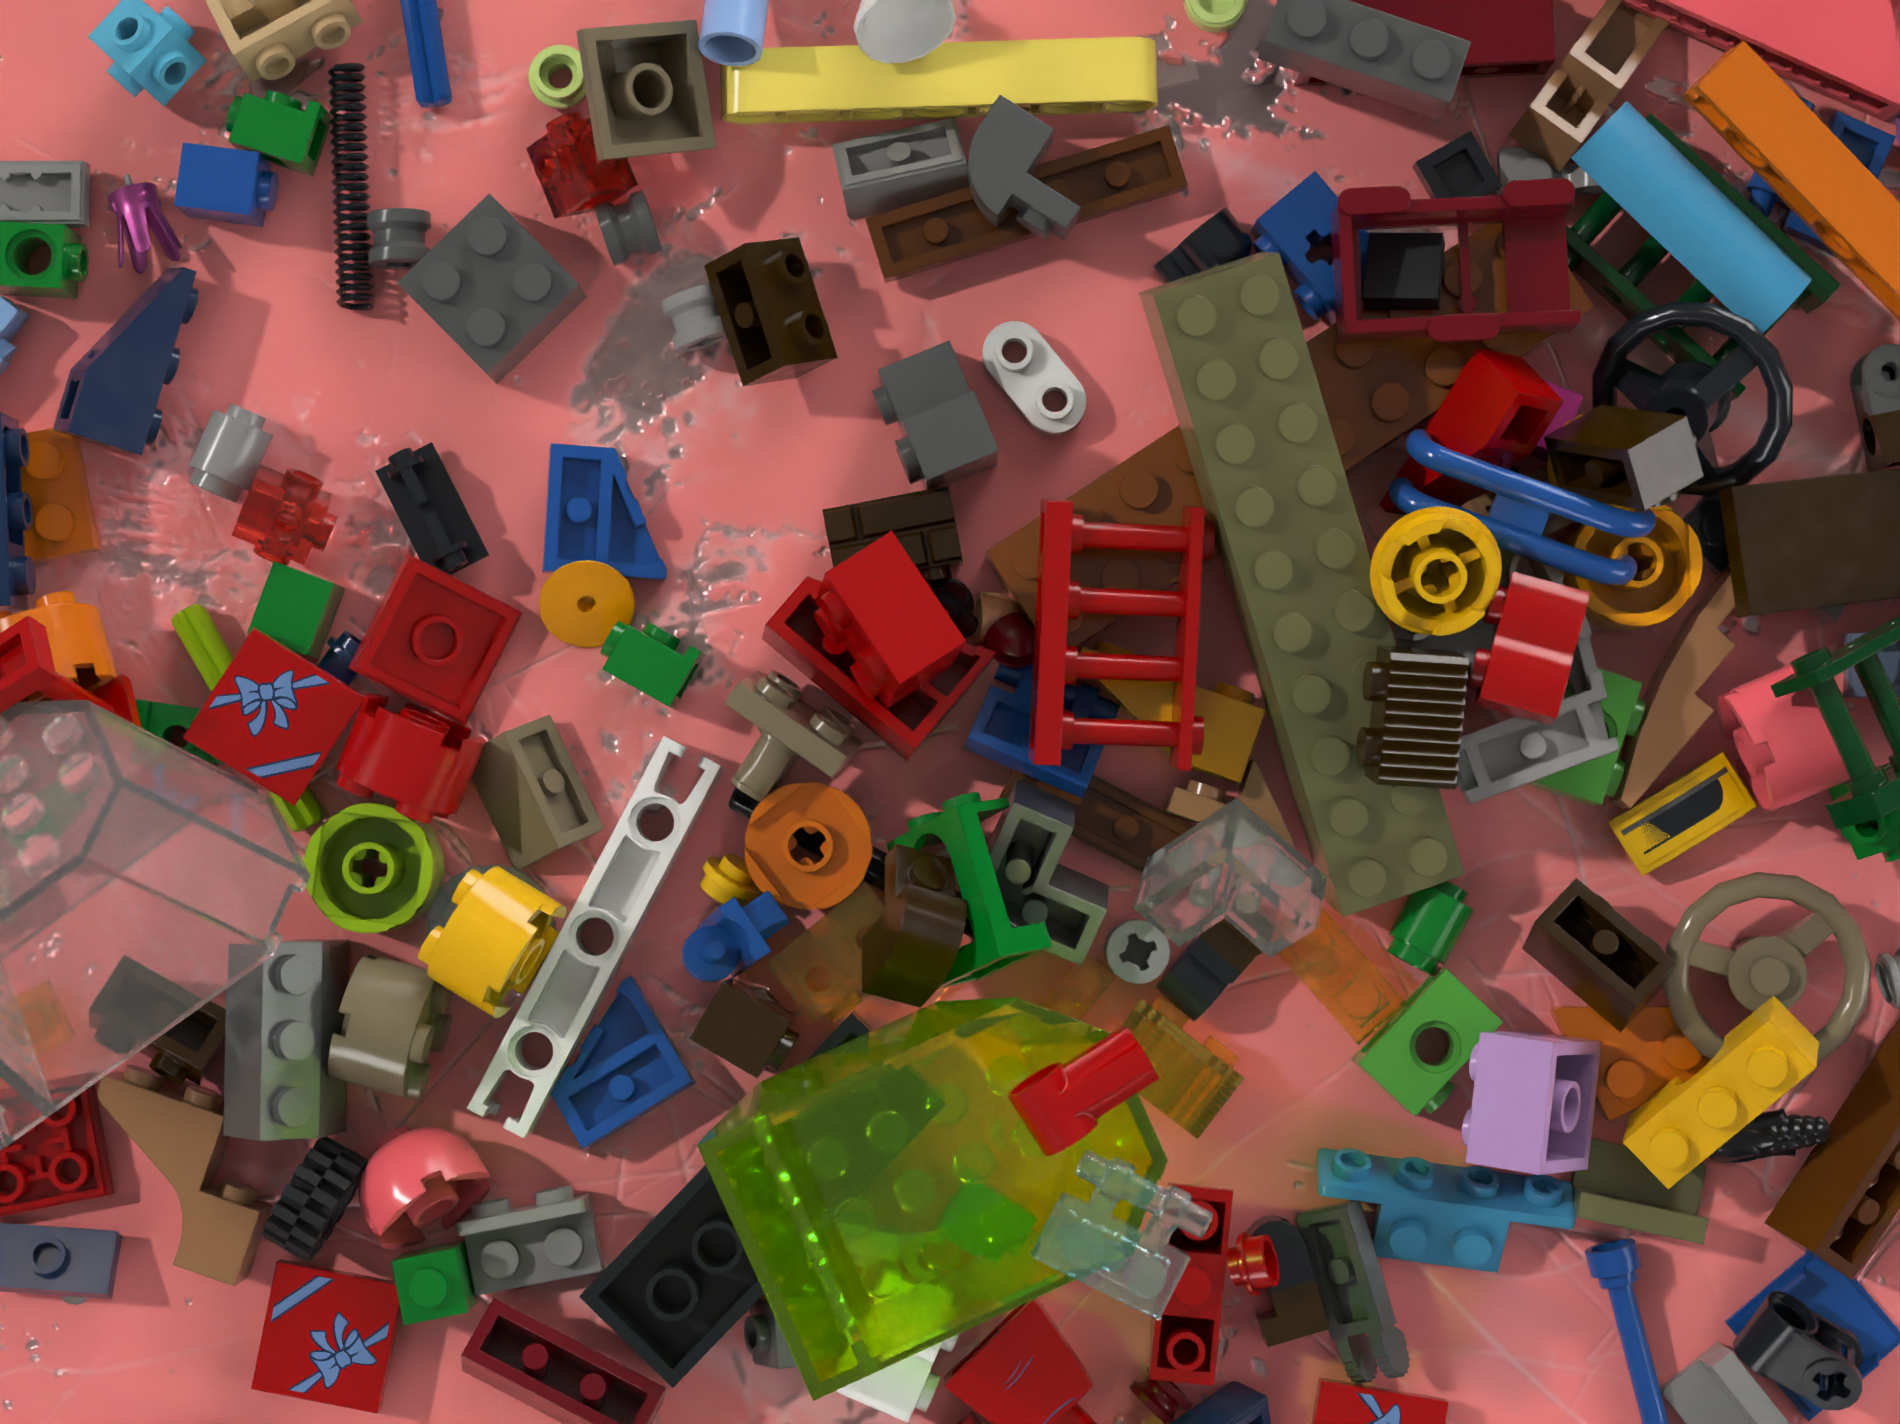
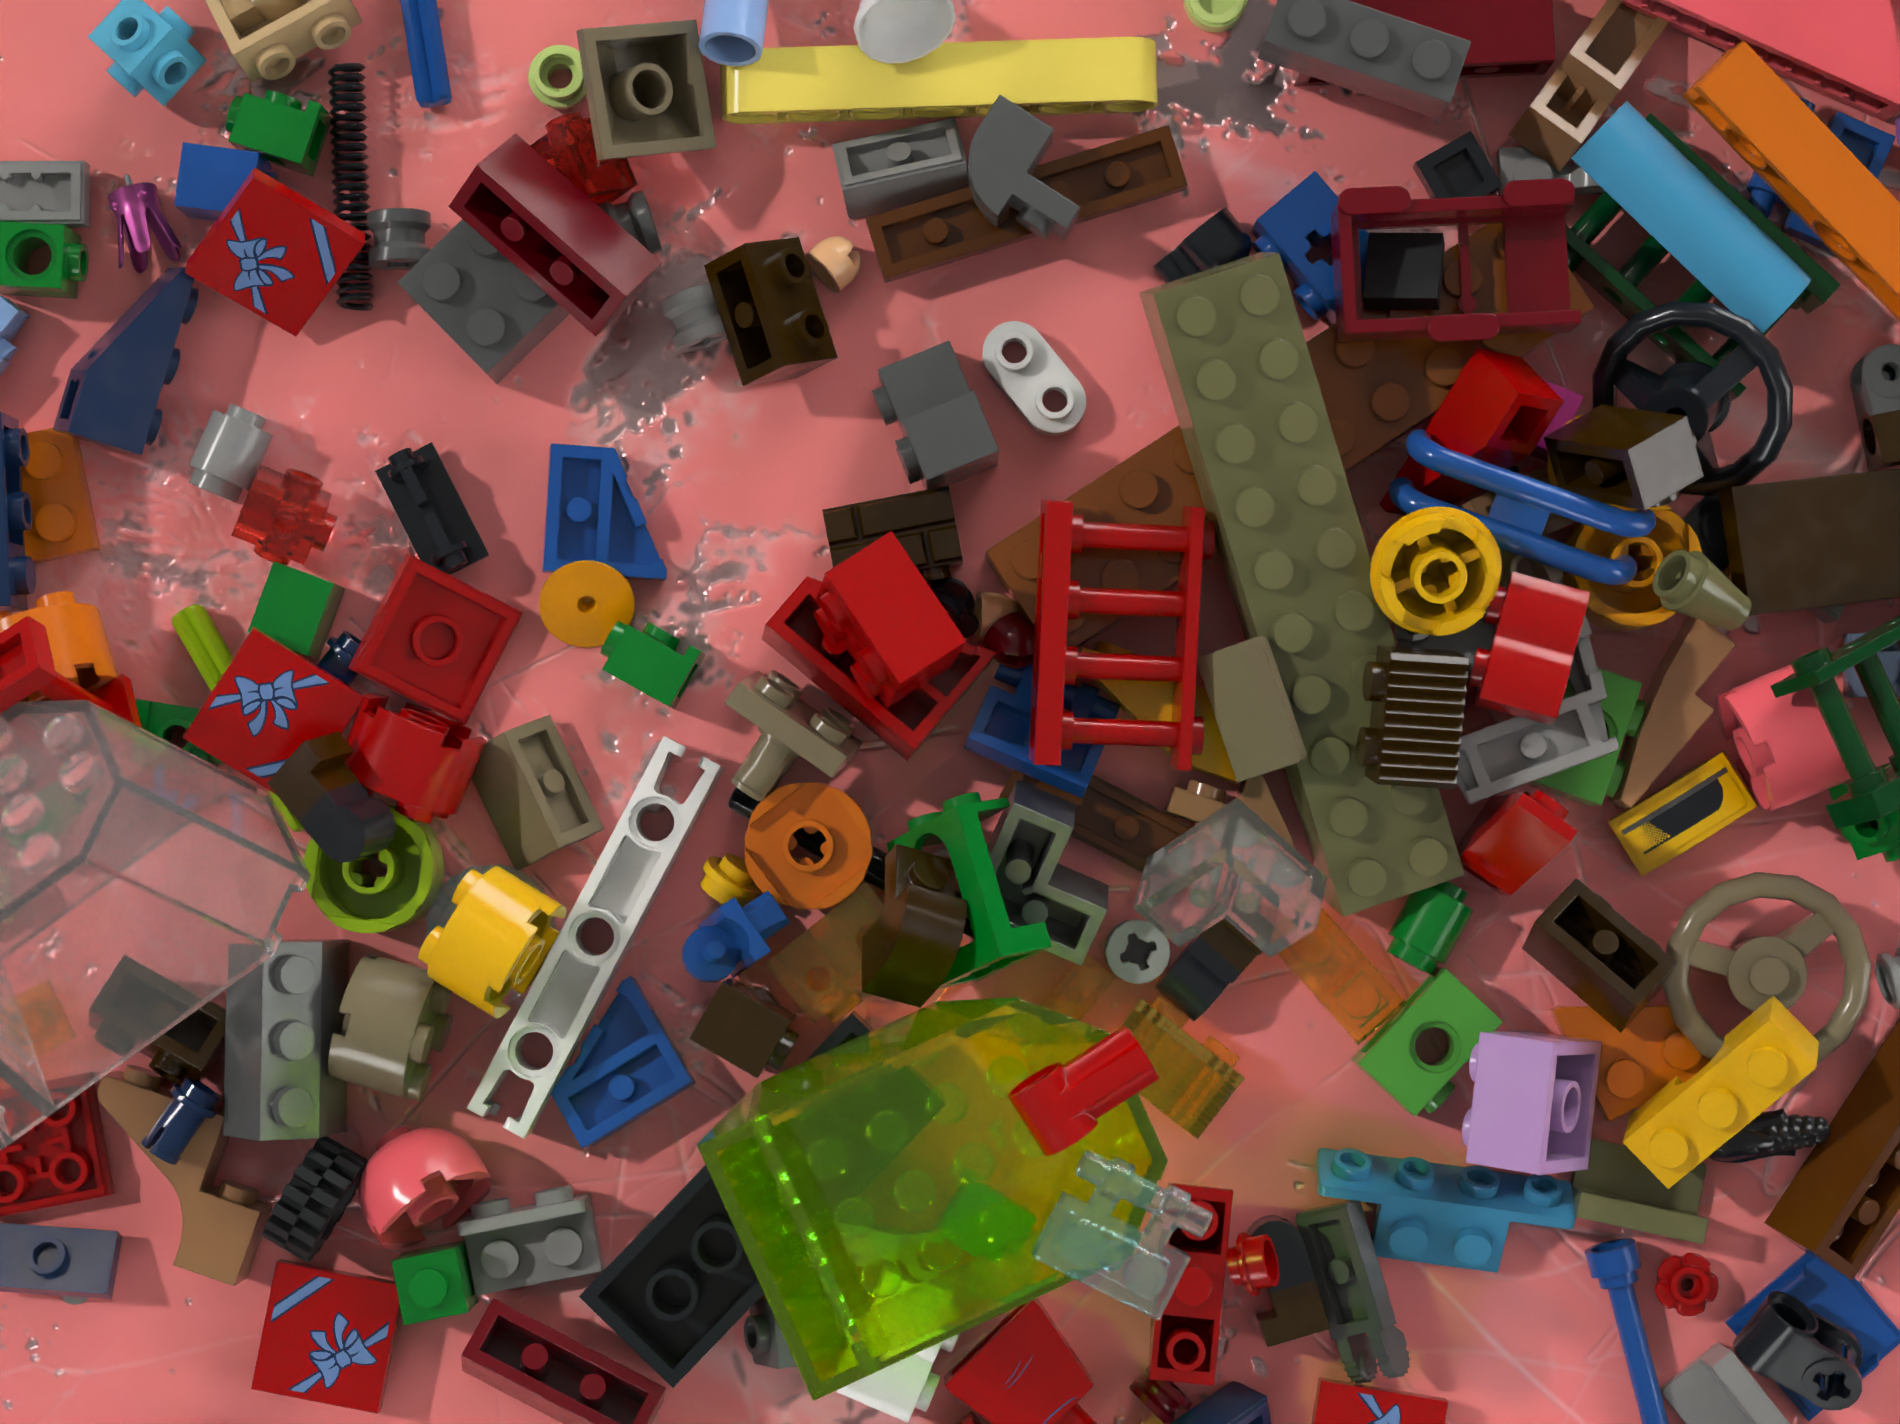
none -> dark blue pin [141,1077,220,1165]
none -> red tile [185,167,365,337]
none -> leg [267,731,396,863]
none -> dark red brick [448,133,662,337]
none -> light nougat hinge [805,236,861,293]
none -> dark tan panel [1197,635,1307,783]
none -> red slope [1456,790,1578,896]
none -> olive cone [1653,550,1751,631]
none -> red plate [1655,1252,1719,1316]

